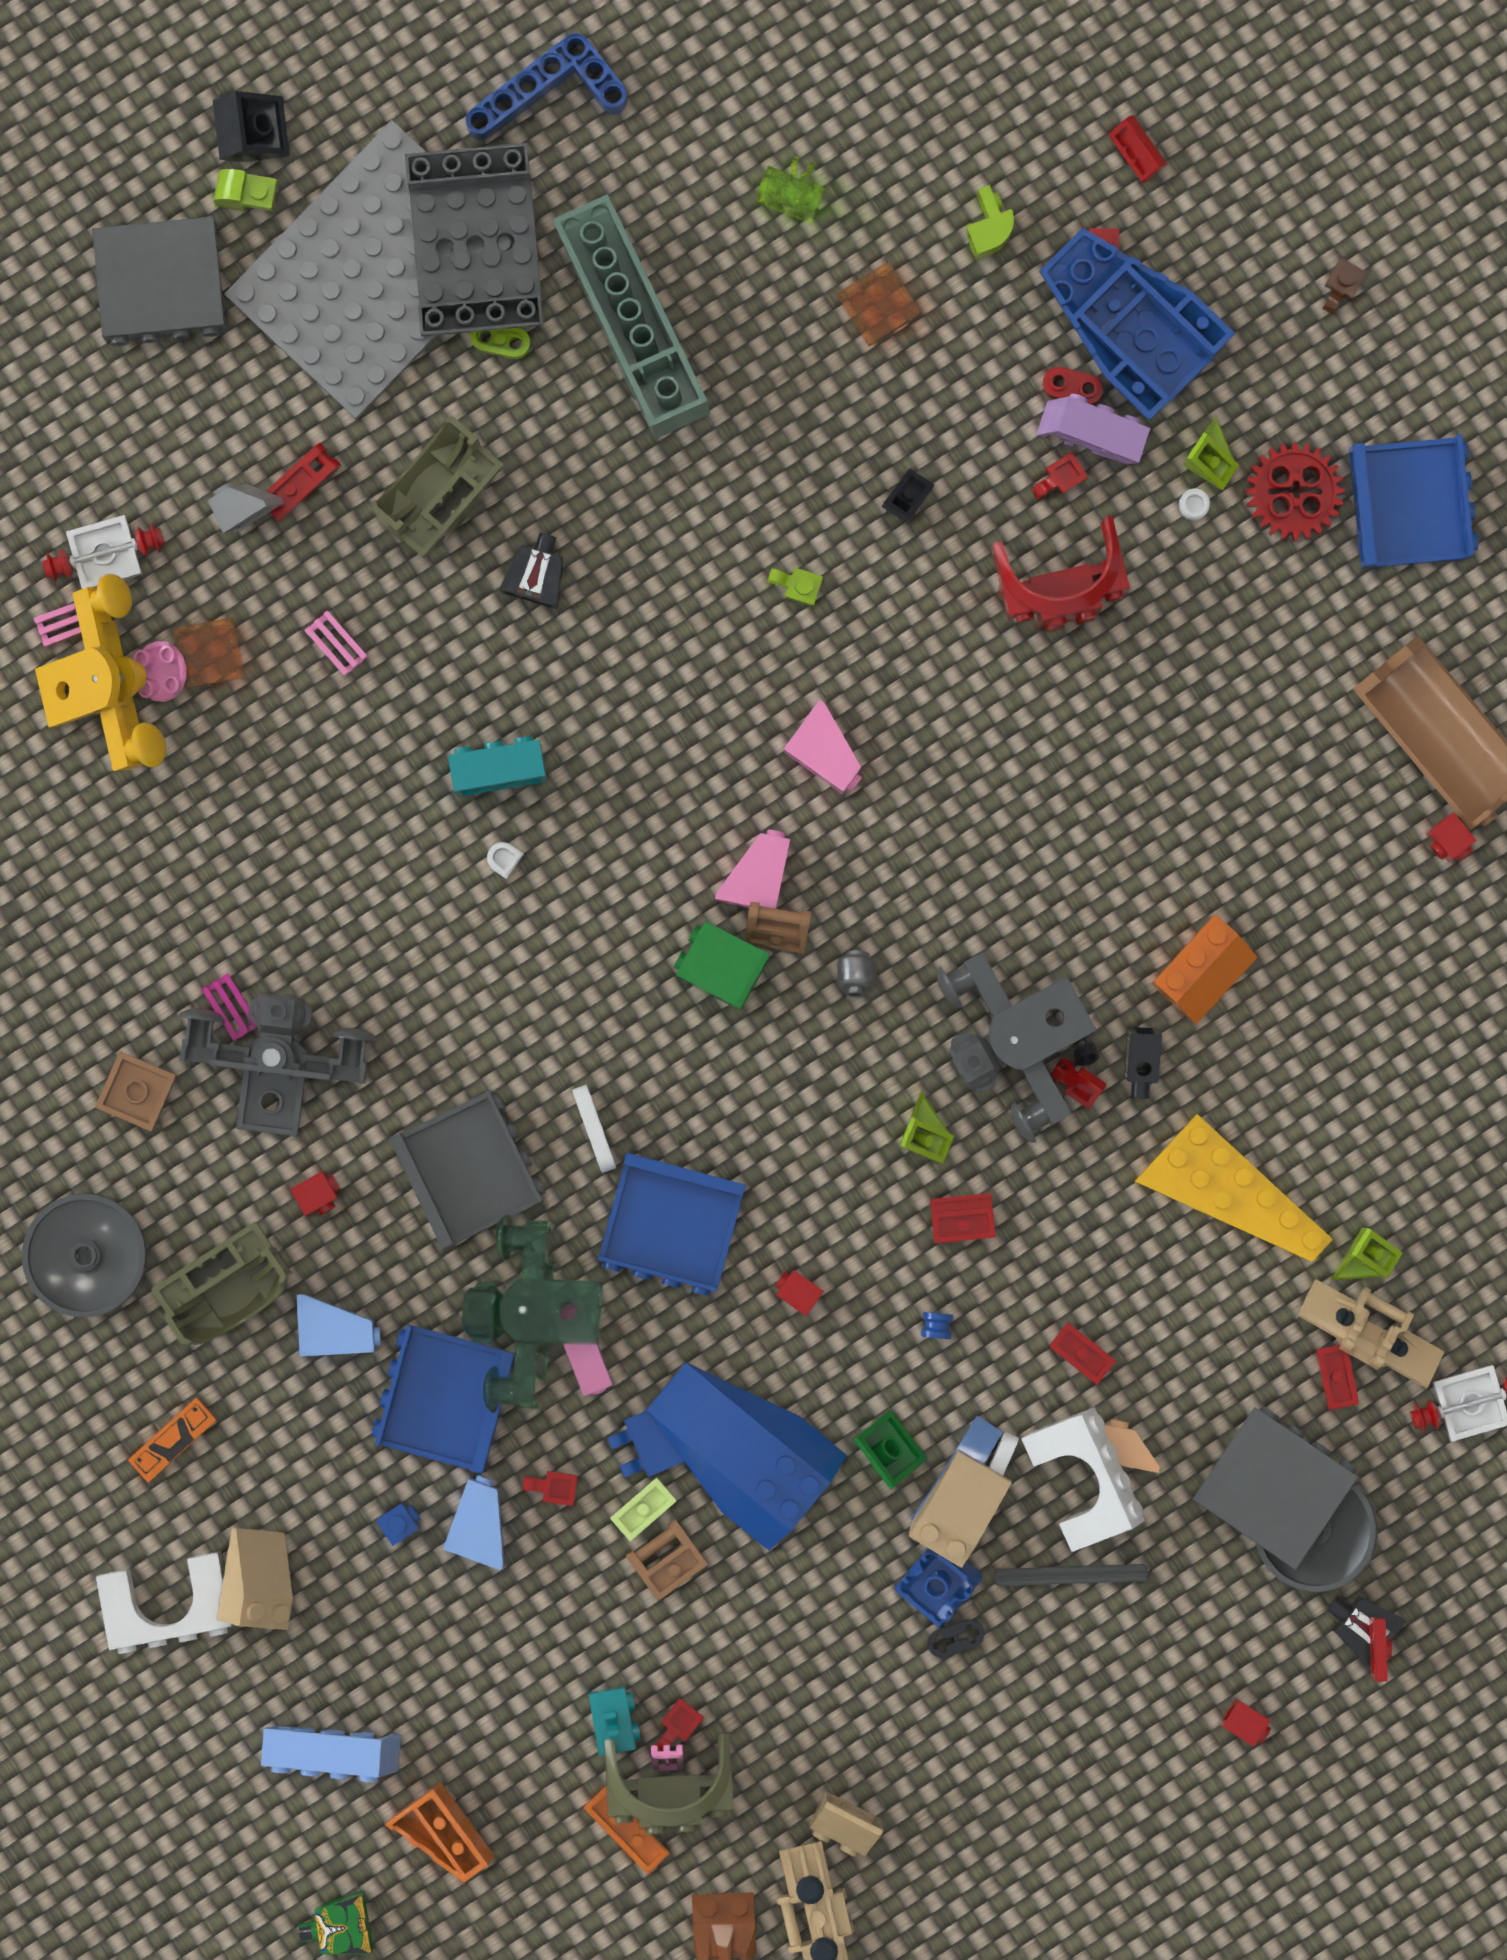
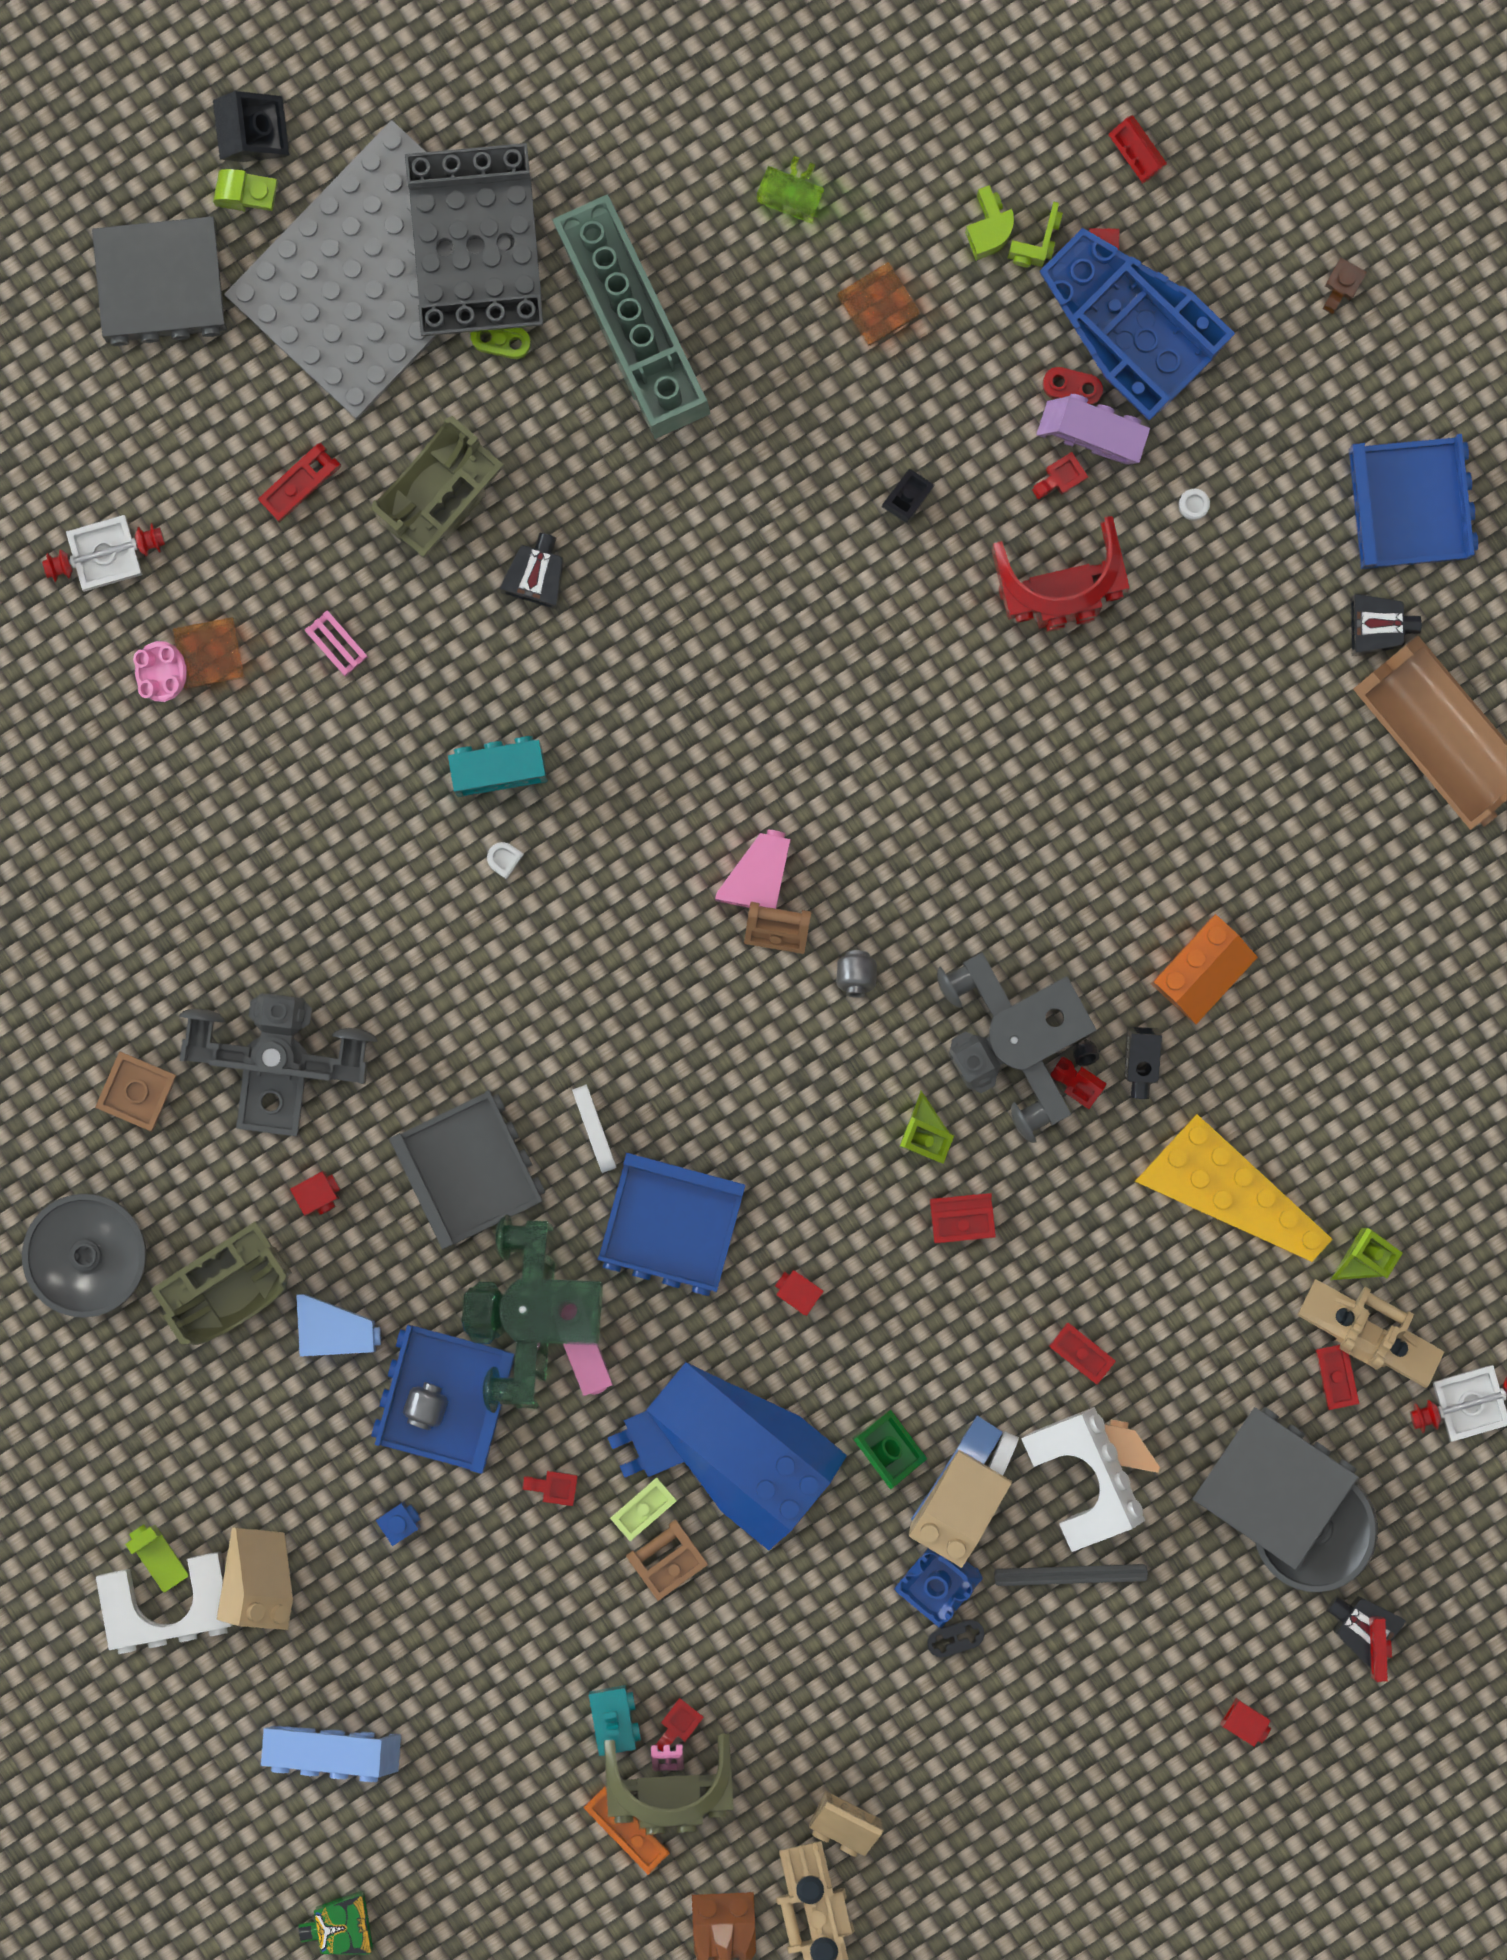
bright pink tile [34,603,81,648] -> none
yellow piece [35,574,167,771] -> none
orange tile [128,1397,218,1483] -> none
dark pink tile [201,973,258,1042] -> none
light grey slope [208,482,284,533] -> none
orange wedge [384,1781,495,1883] -> none
light blue slope [443,1475,505,1570] -> none
blue beam [466,33,627,141] -> none
green slope [673,921,770,1012] -> none
lime plate [767,567,823,607] -> none
bright pink slope [783,700,862,795] -> none
blue wheel [921,1312,953,1339] -> none
lime slope [1183,416,1239,490] -> none
red gear [1245,442,1345,542] -> none
red brick [1426,812,1477,862] -> none
none -> lime bracket [125,1524,189,1592]
none -> flat silver head [403,1382,448,1430]
none -> lime bracket [1008,201,1063,267]
none -> torso [1351,594,1422,656]

